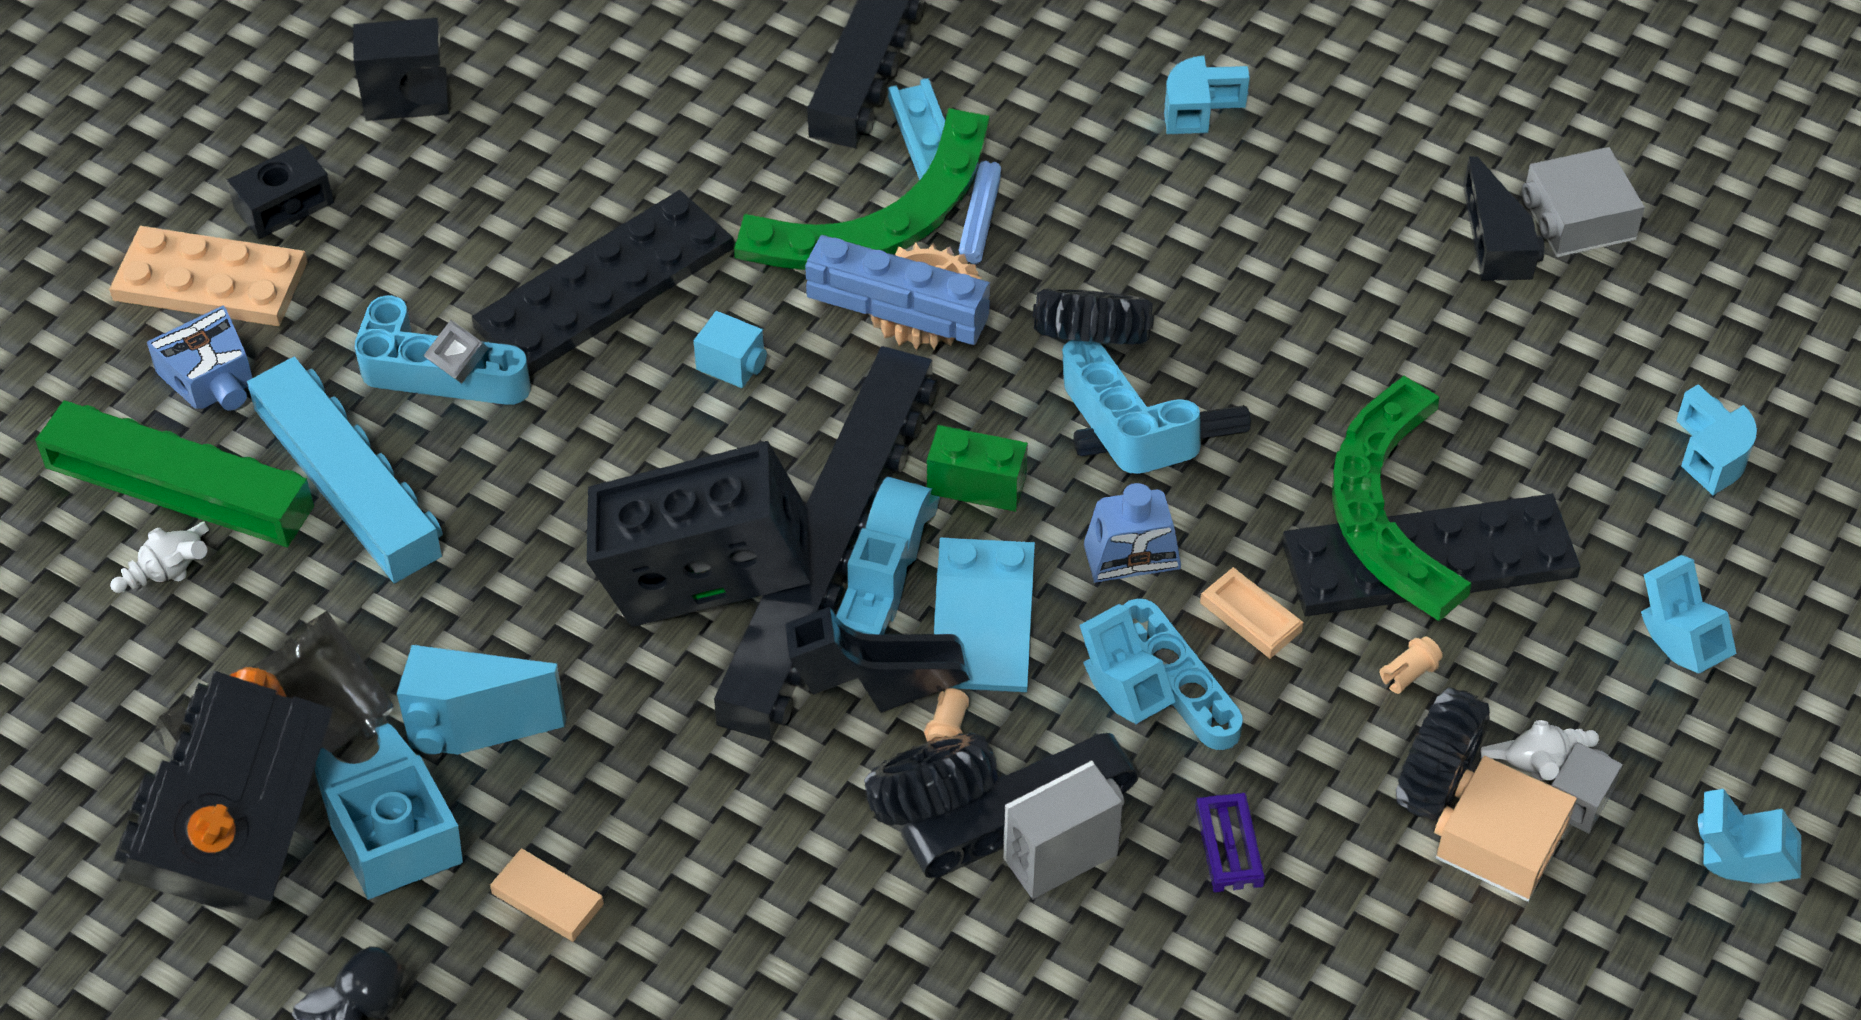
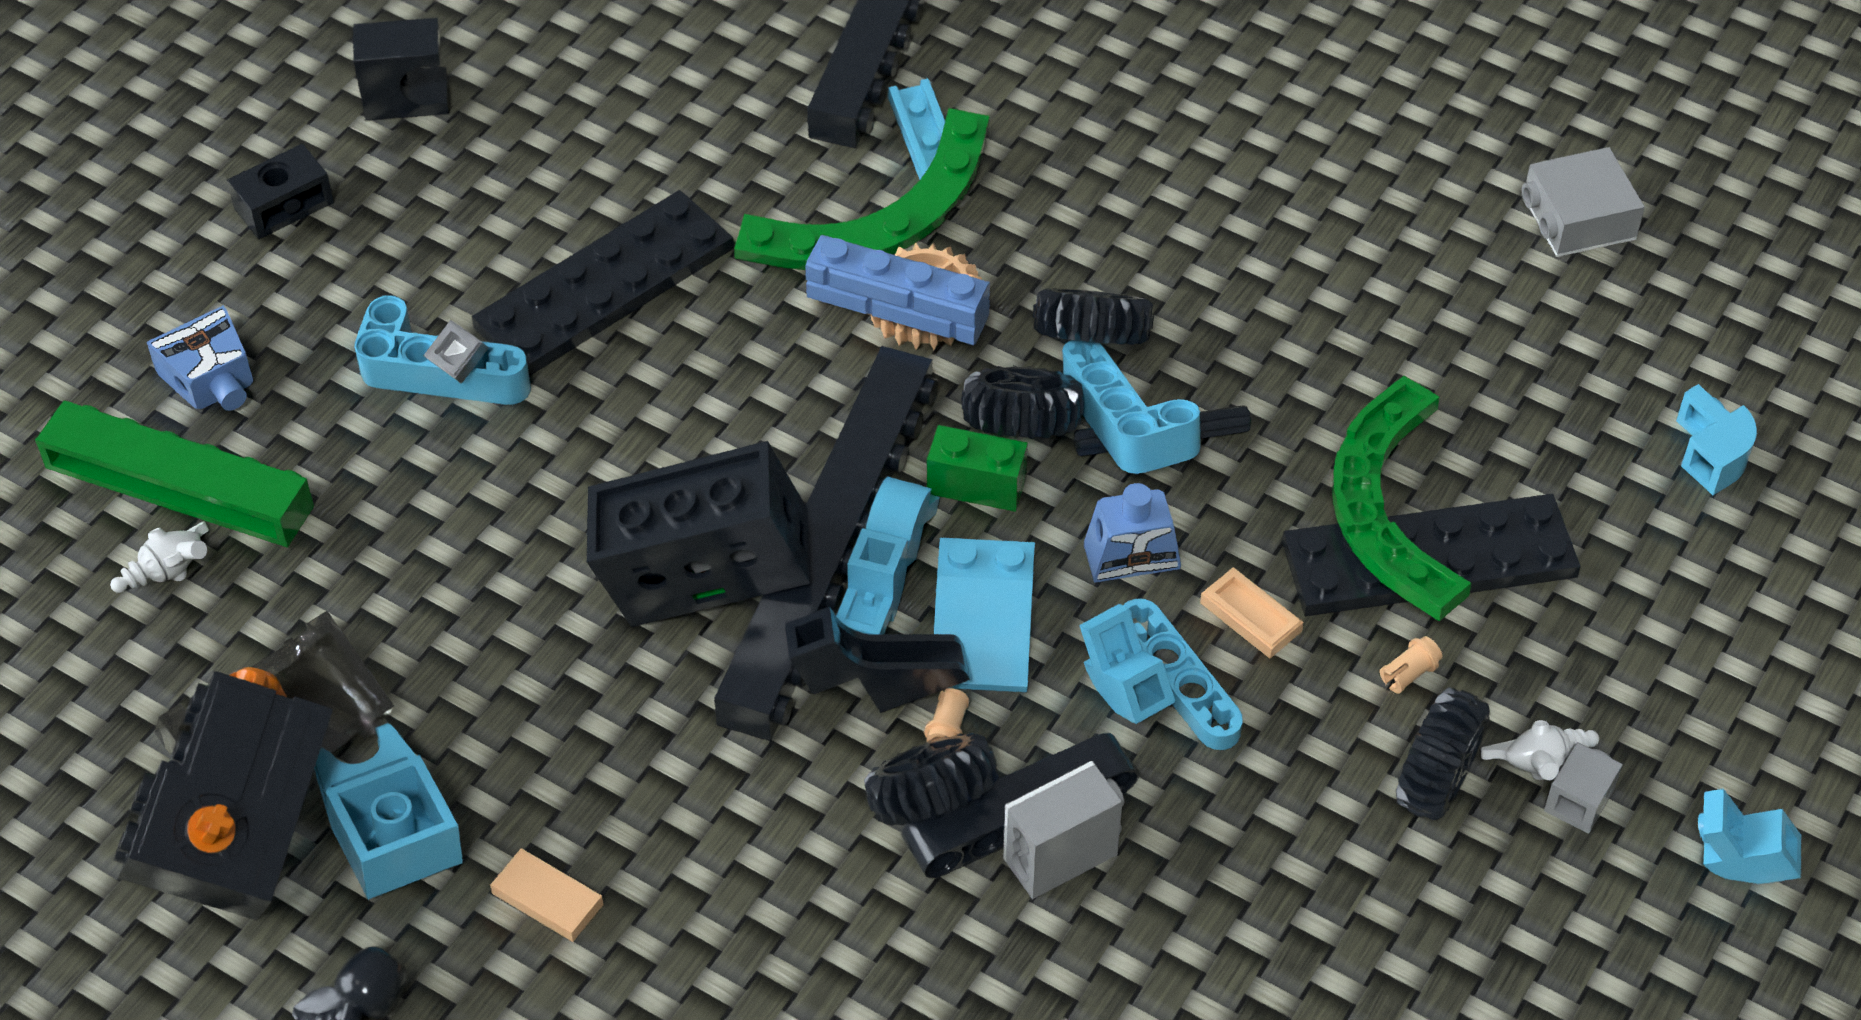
light nougat plate [109,226,308,327] -> none
medium azure brick [247,356,443,584] -> none
medium azure slope [397,645,566,755] -> none
medium azure brick [694,311,767,389] -> none
light blue axle [959,161,1001,265] -> none
medium azure brick [1164,56,1249,134] -> none
dark purple tile [1195,793,1265,892] -> none
light nougat piece [1434,755,1577,902] -> none
black slope [1463,156,1544,281] -> none
medium azure brick [1641,555,1737,674] -> none
none -> black gear [961,365,1085,439]

